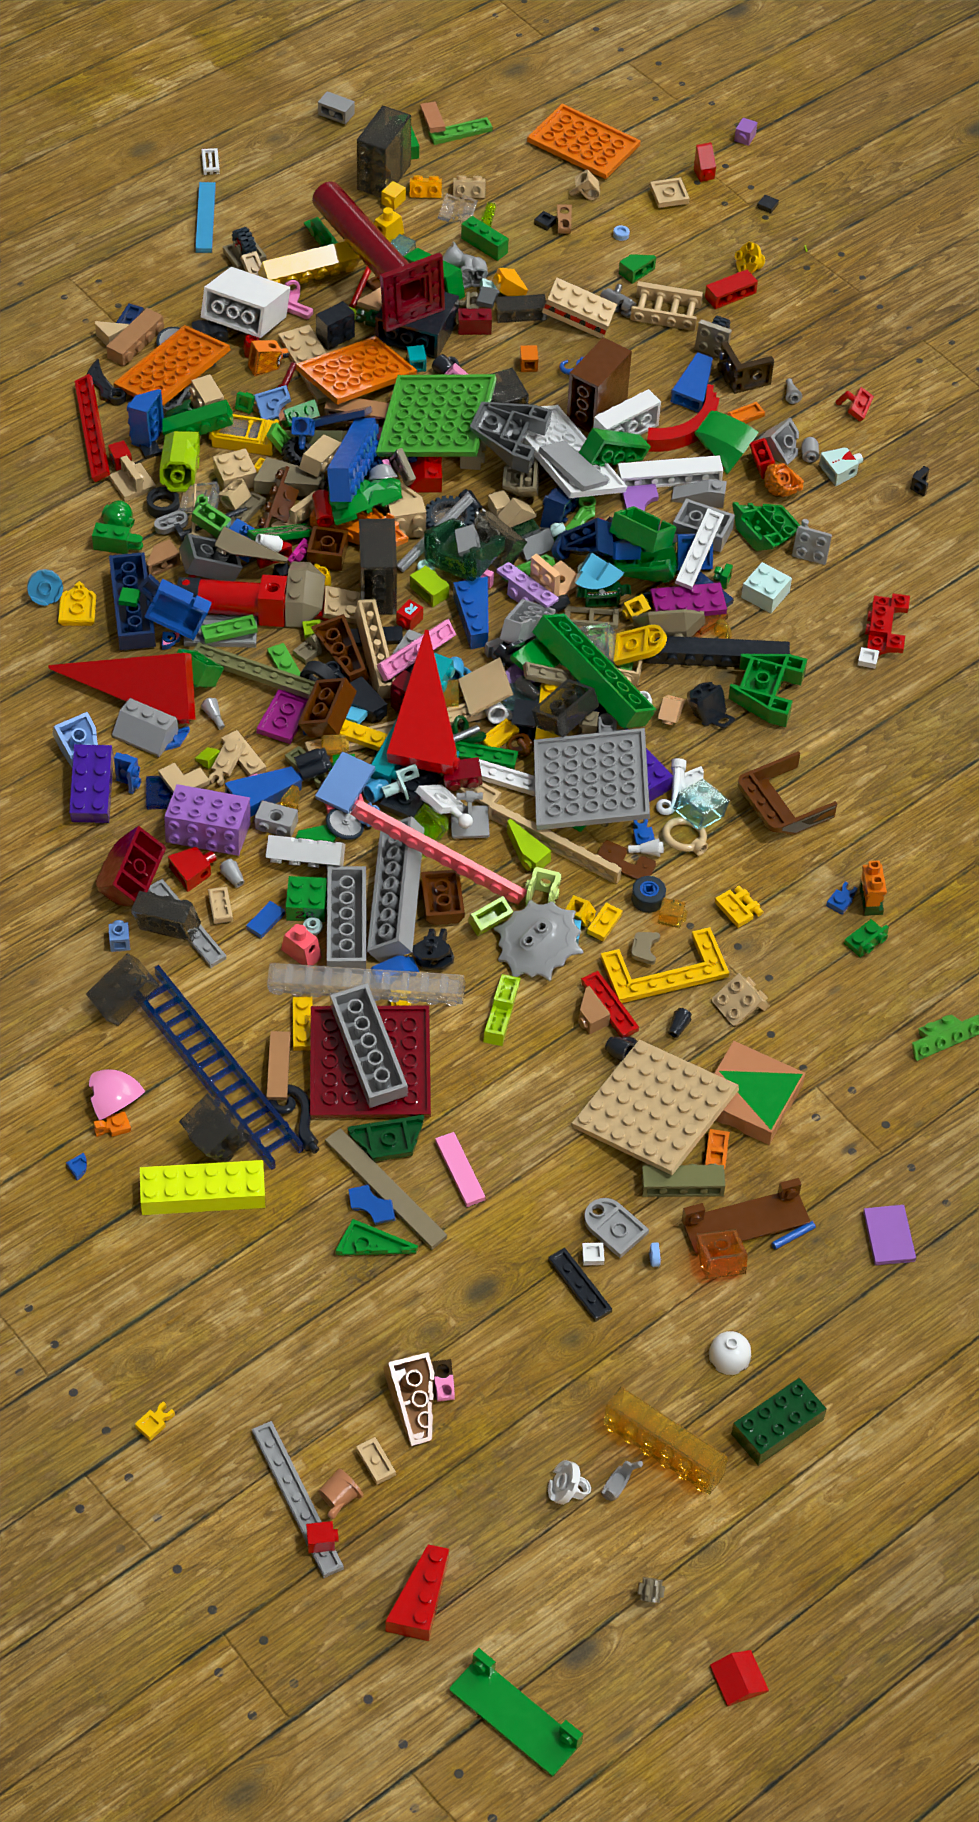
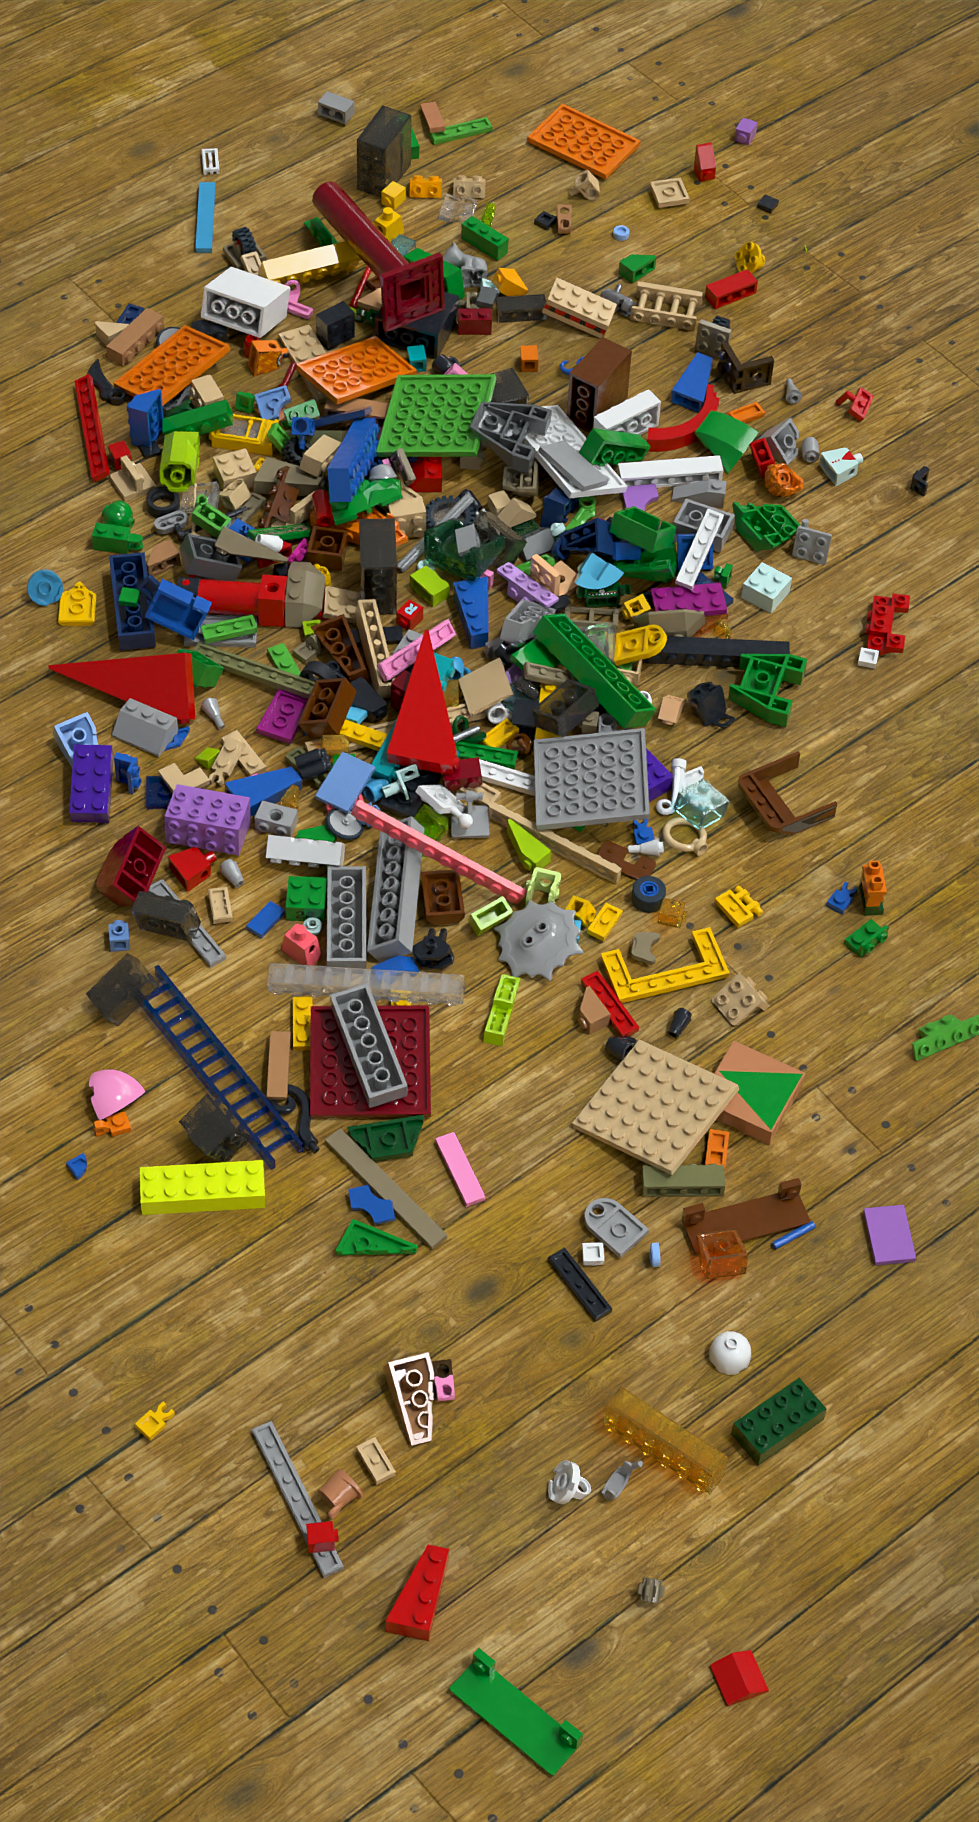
blue tile [162,632,181,650] -> none

